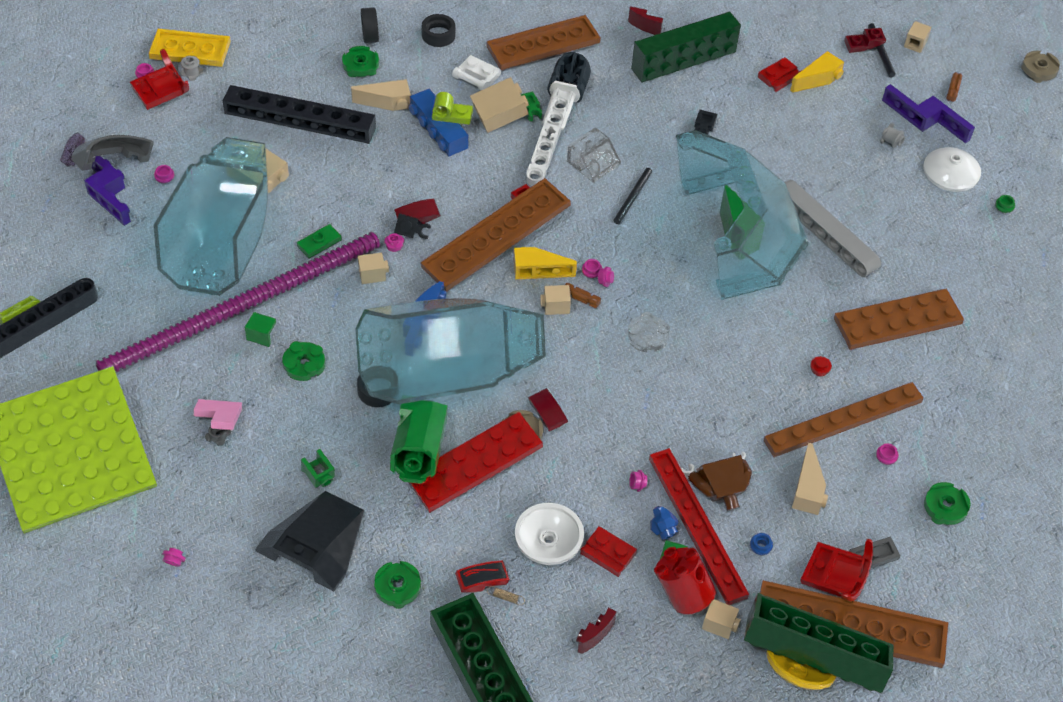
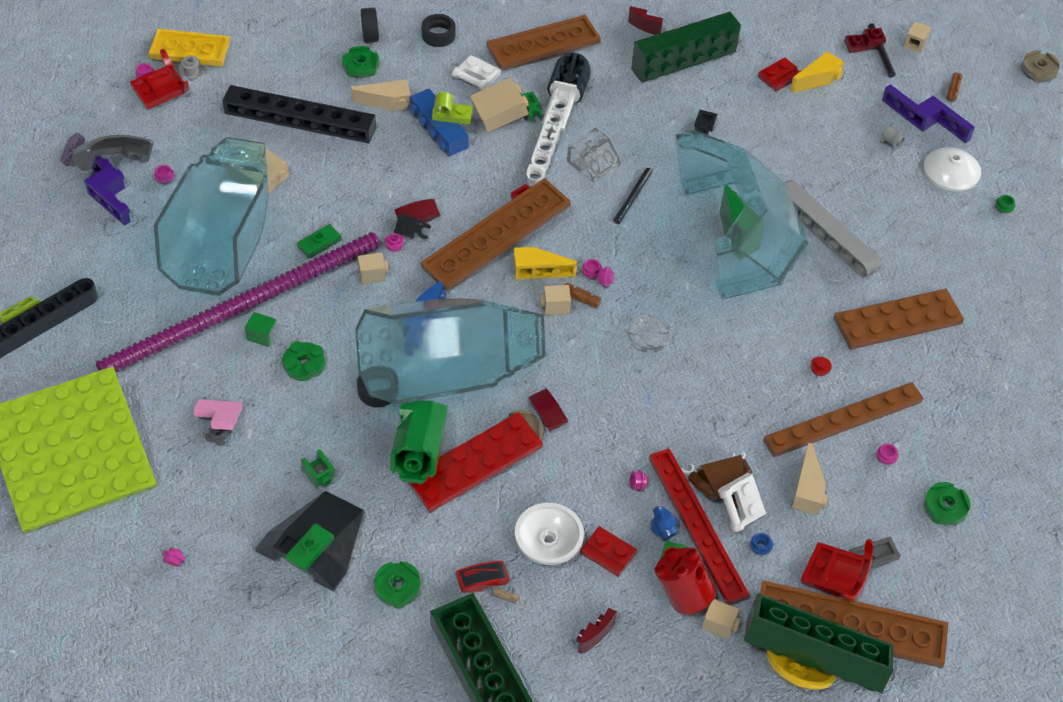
none -> green plate [285,523,334,573]
none -> white plate [718,473,766,532]

